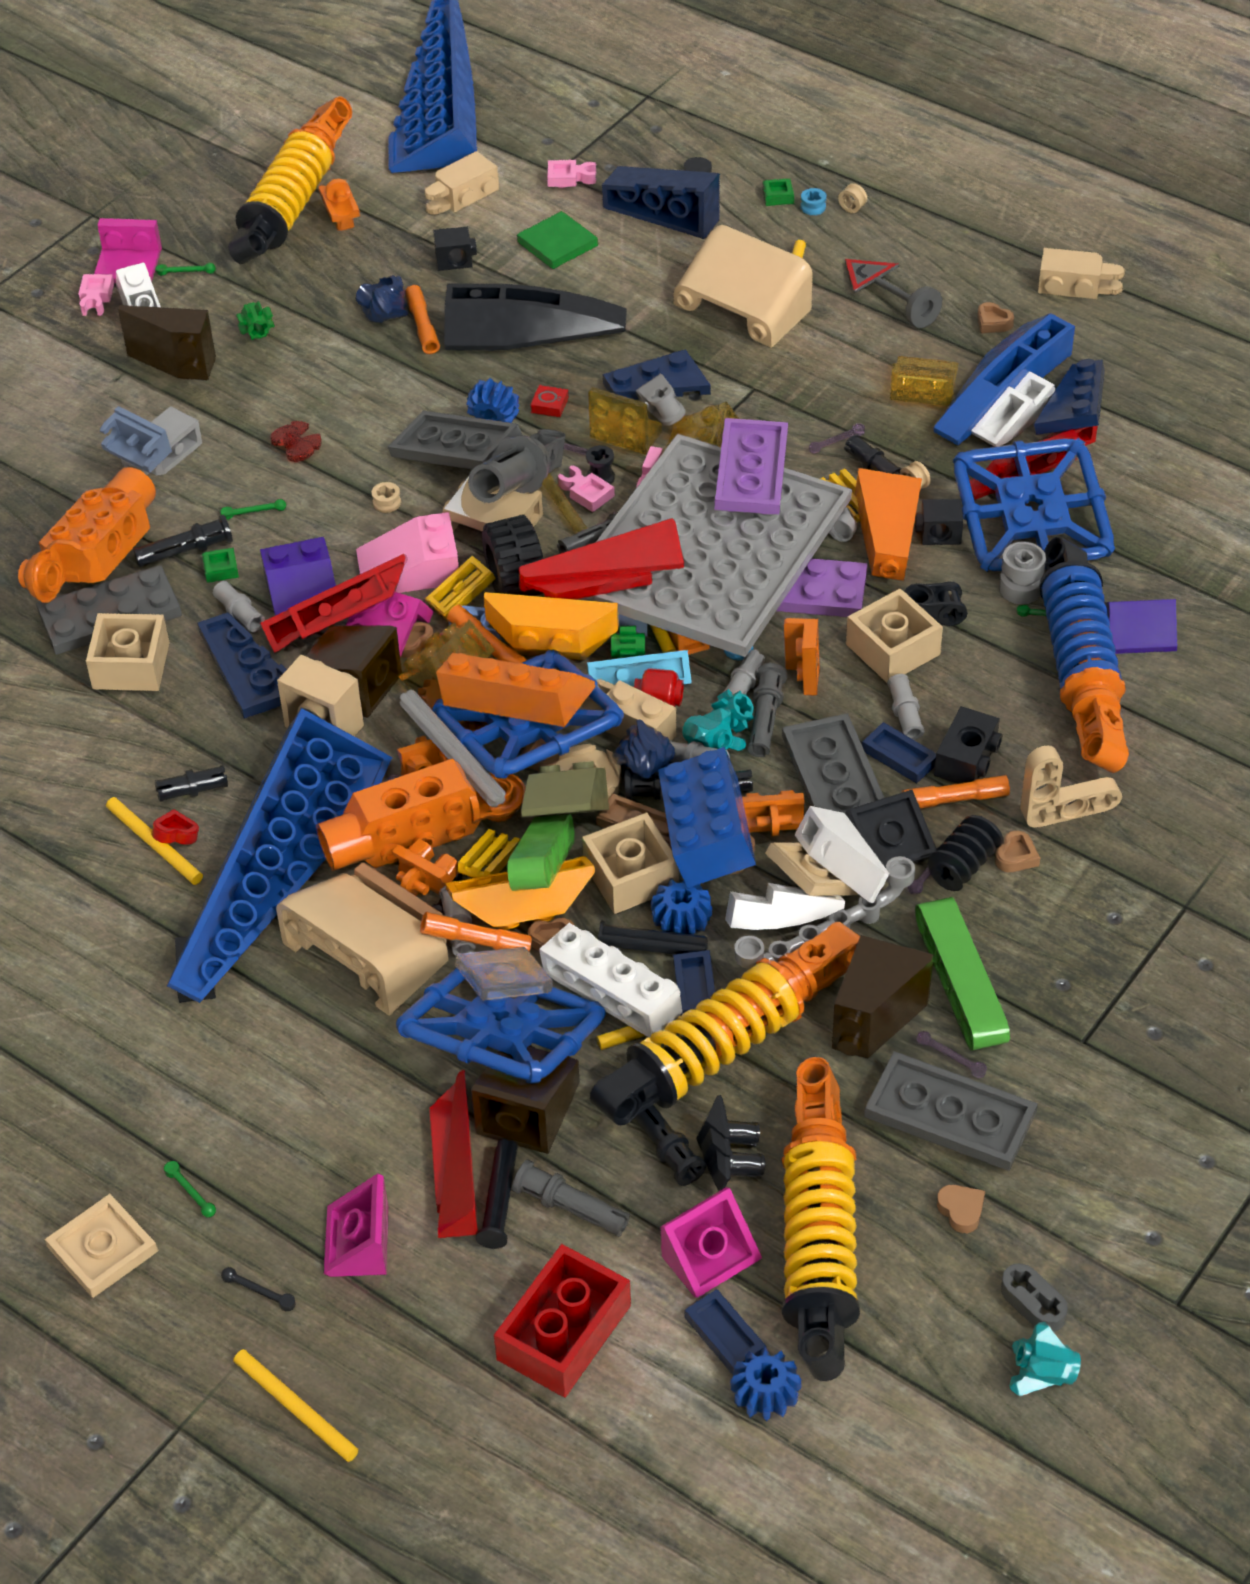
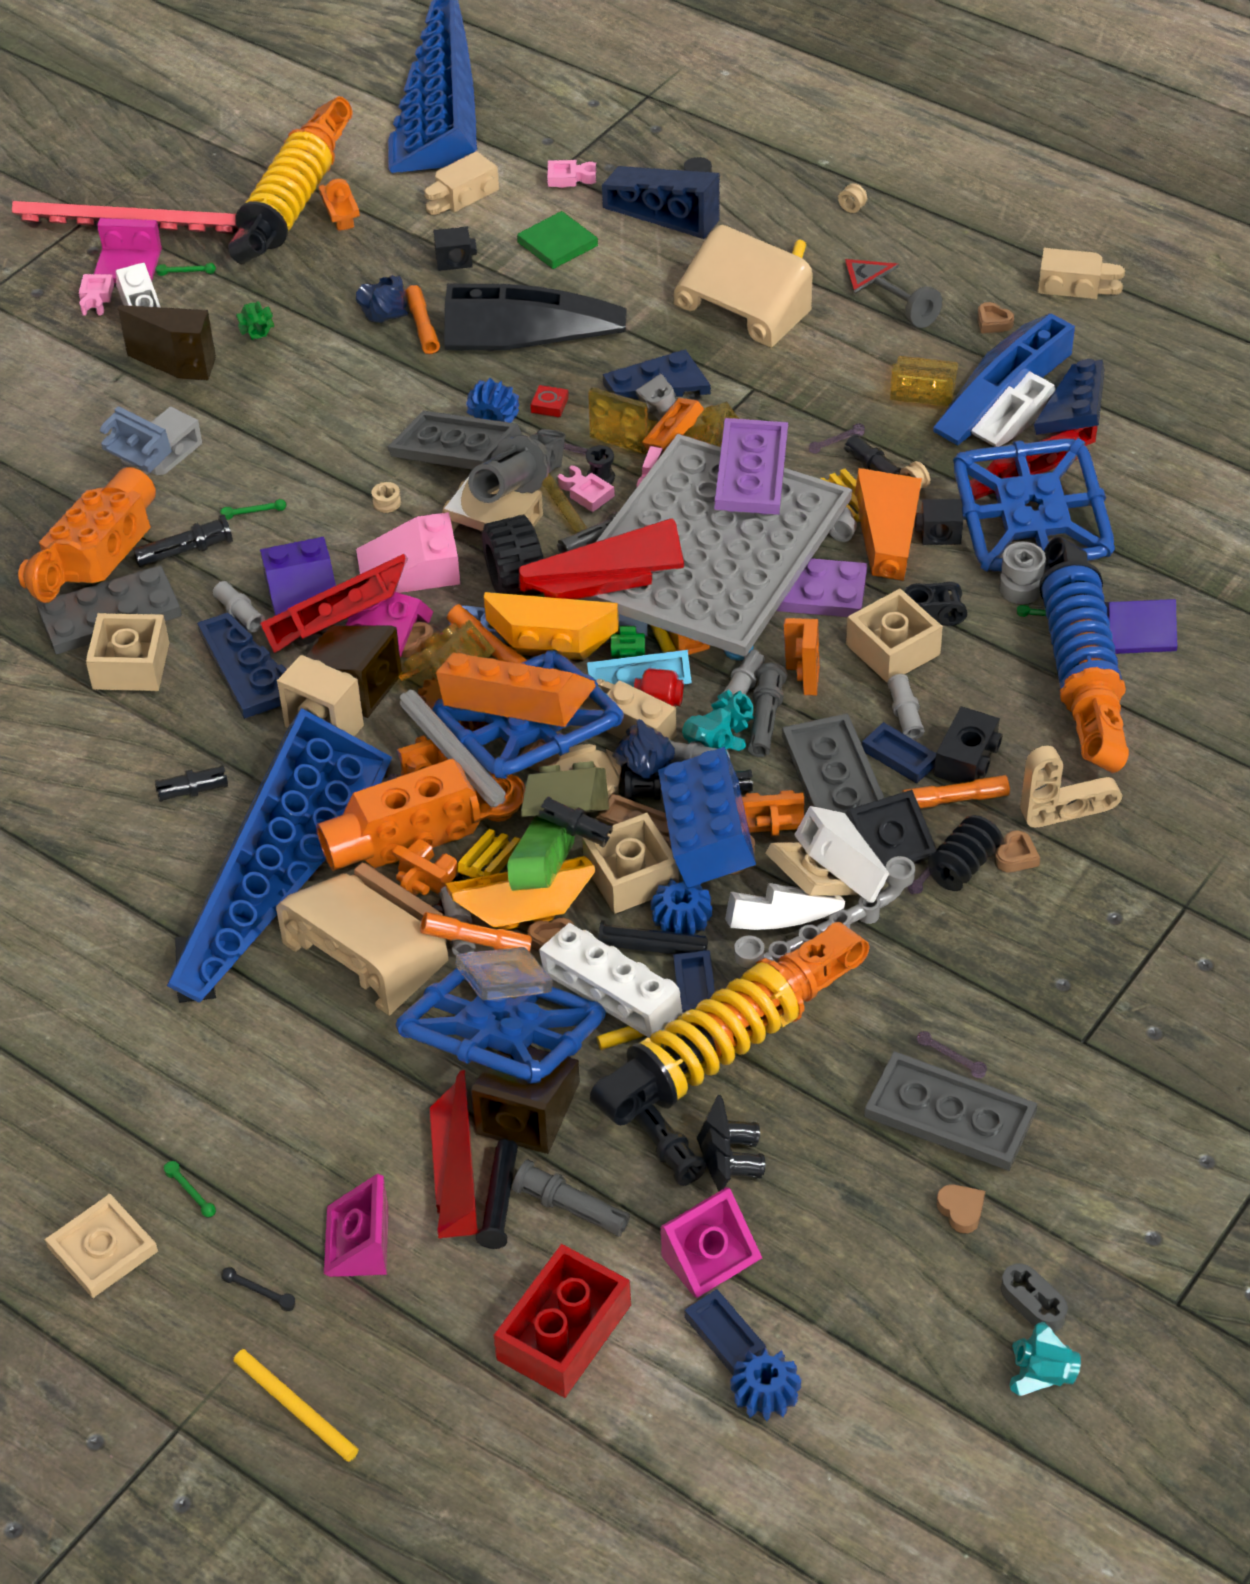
yellow bar [106,797,203,885] -> none
red tile [151,809,199,845] -> none
green tile [202,548,239,583] -> none
clear red piece [271,421,322,462] -> none
yellow tile [425,556,496,622] -> none
green tile [762,178,794,206] -> none
piece [782,1057,860,1381] -> none
dark azure bush [801,188,826,215] -> none
dark brown slope [832,935,934,1059] -> none
bright green beam [915,897,1010,1051] -> none
none -> coral plate [12,201,238,234]
none -> black pin [538,797,613,847]
none -> orange plate [642,398,704,452]

